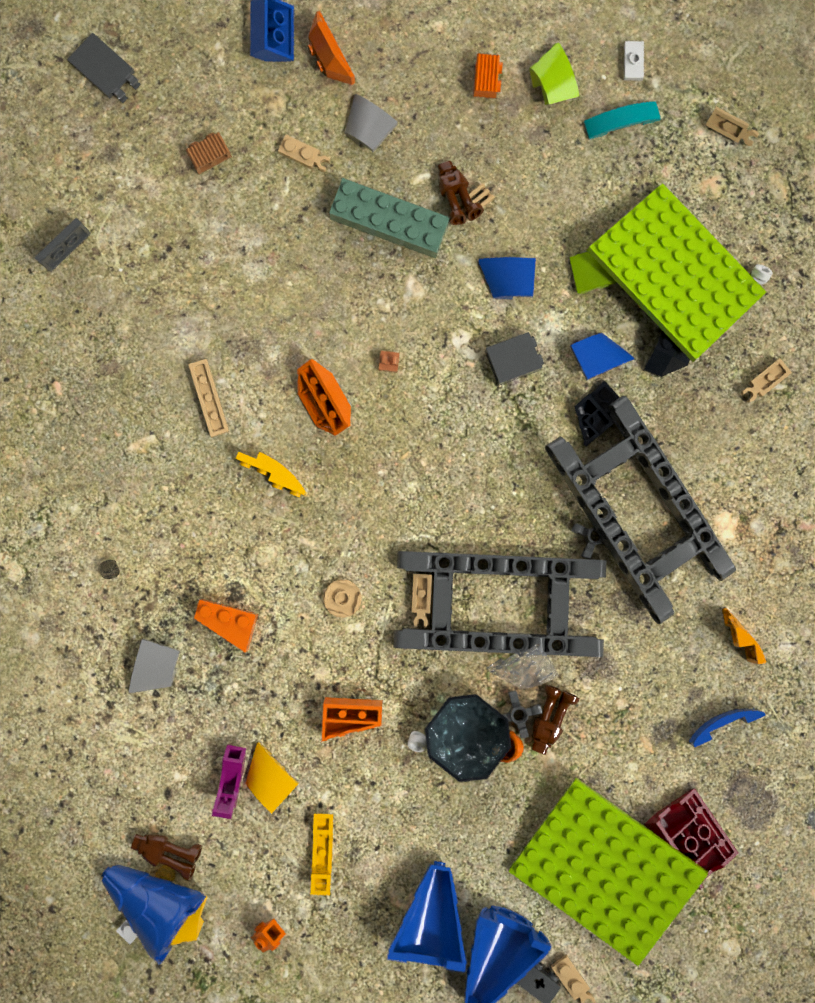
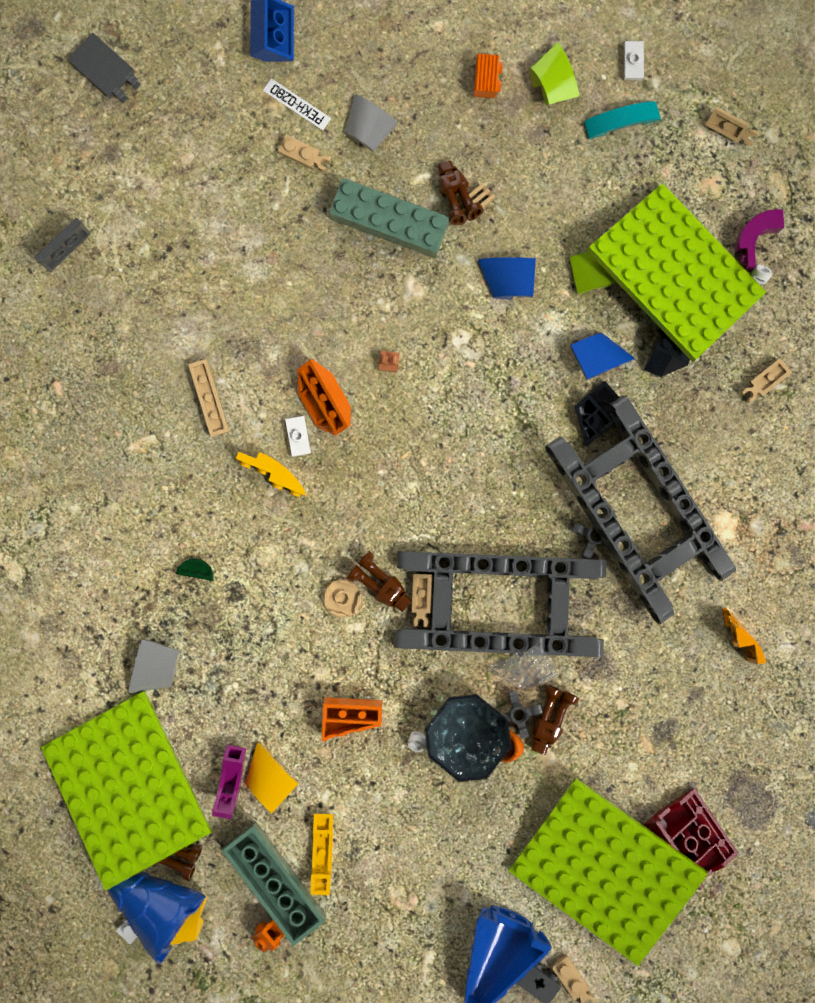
clear smoke tile [98,560,120,579] -> none
clear yellow tile [155,865,176,882] -> none
medium nougat brick [186,132,232,174] -> none
orange wedge [194,599,258,653] -> none
orange wedge [307,10,355,85] -> none
blue cone [387,861,466,972] -> none
dark grey brick [485,332,544,386] -> none
blue slope [689,708,766,747] -> none
none -> lime plate [41,691,212,891]
none -> dark green tile [175,559,214,581]
none -> sand green brick [222,822,326,946]
none -> white sticker [263,78,331,130]
none -> white plate [285,416,311,457]
none -> reddish brown piece [346,551,412,612]
none -> magenta arch [734,209,784,271]

